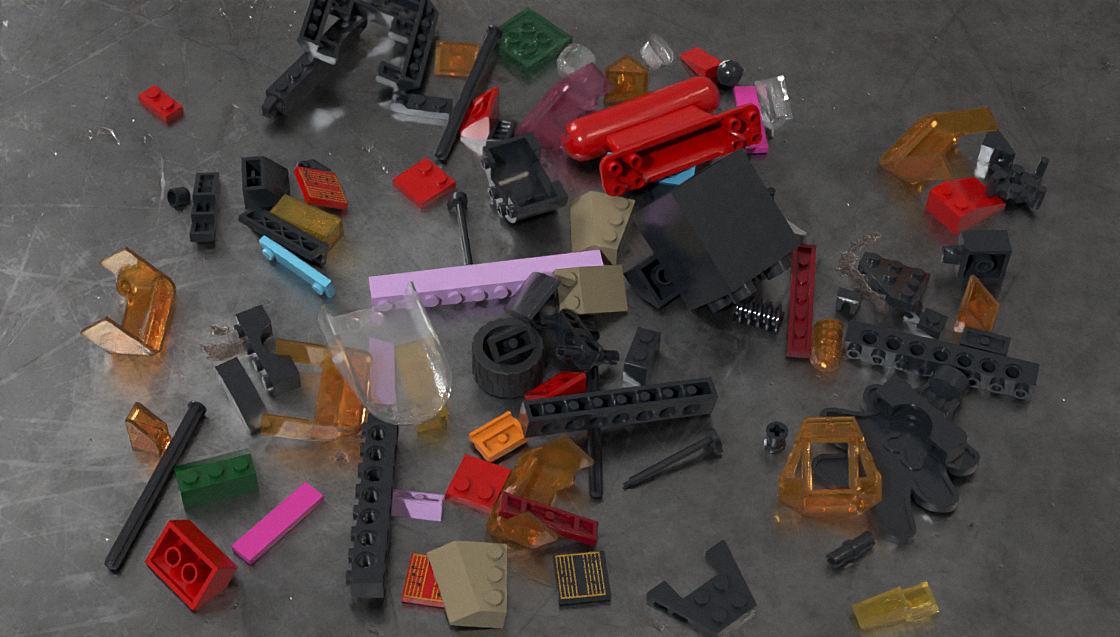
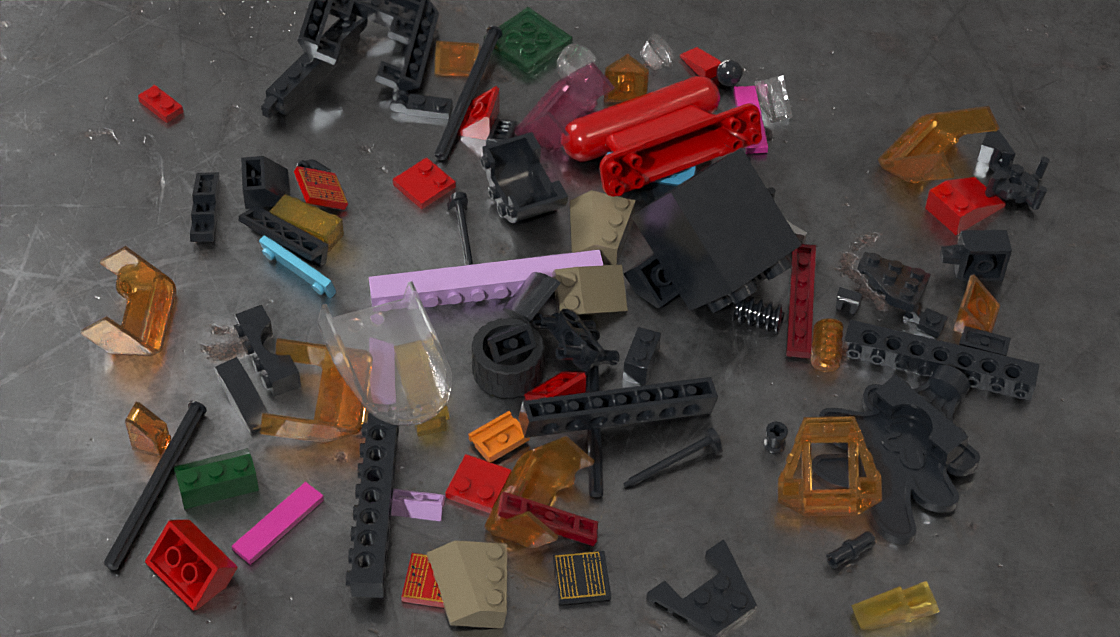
black piece [167,187,191,206] -> none

